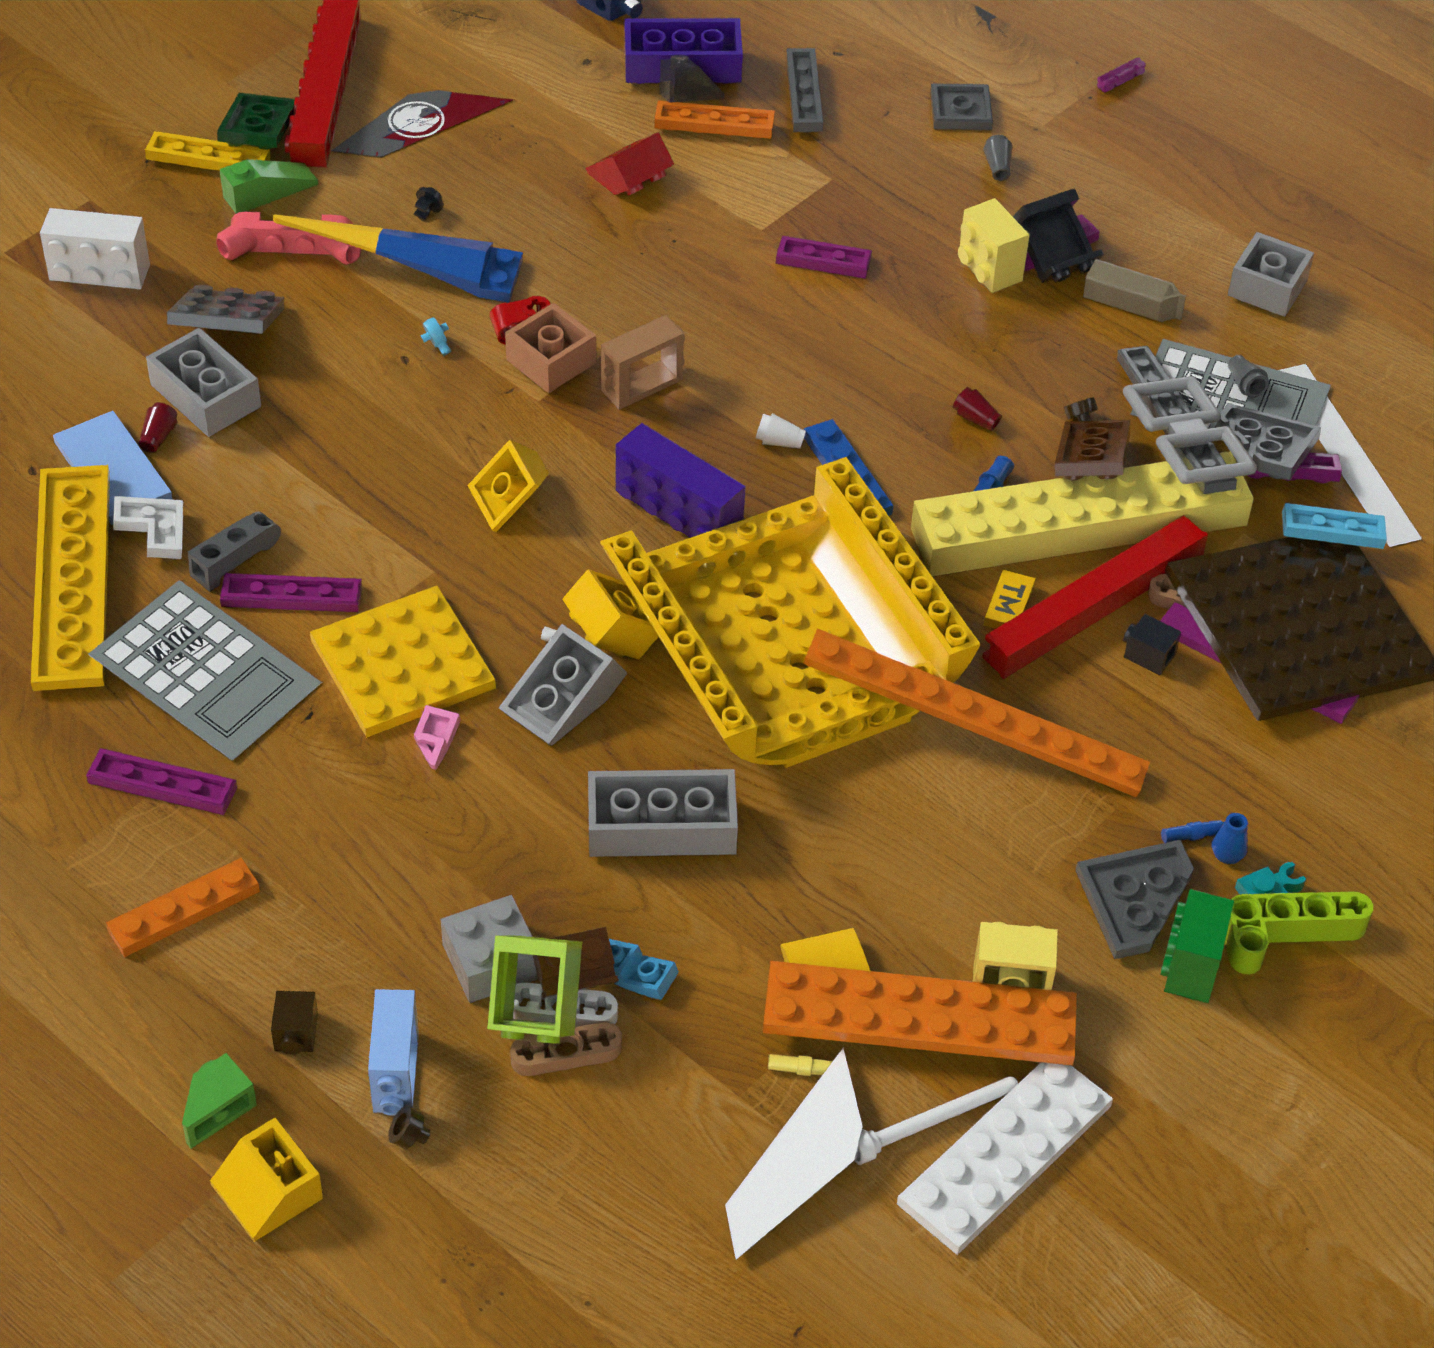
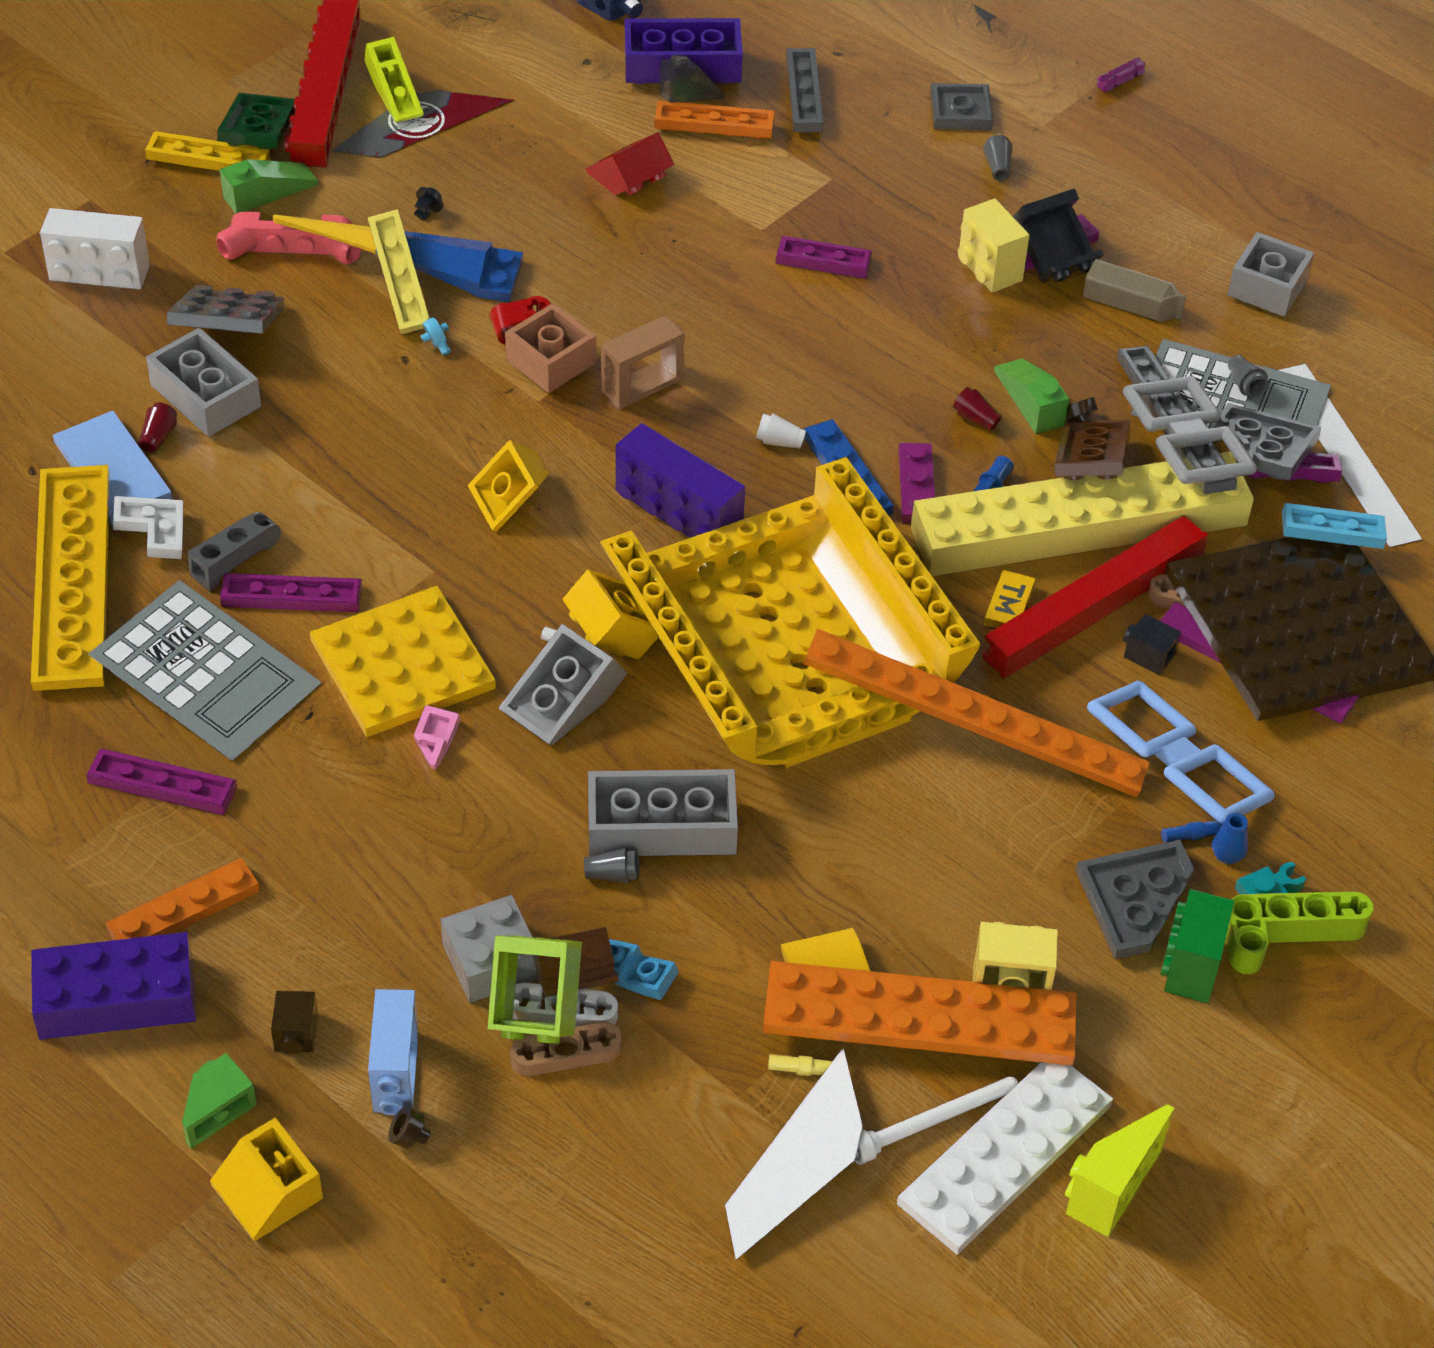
none -> dark purple brick [31,932,196,1040]
none -> neon yellow slope [364,37,424,124]
none -> light yellow plate [367,209,429,334]
none -> dark grey cone [584,847,639,884]
none -> magenta plate [898,443,935,524]
none -> bright green slope [994,358,1069,434]
none -> neon yellow slope [1065,1104,1175,1237]
none -> light blue bar [1087,681,1275,824]

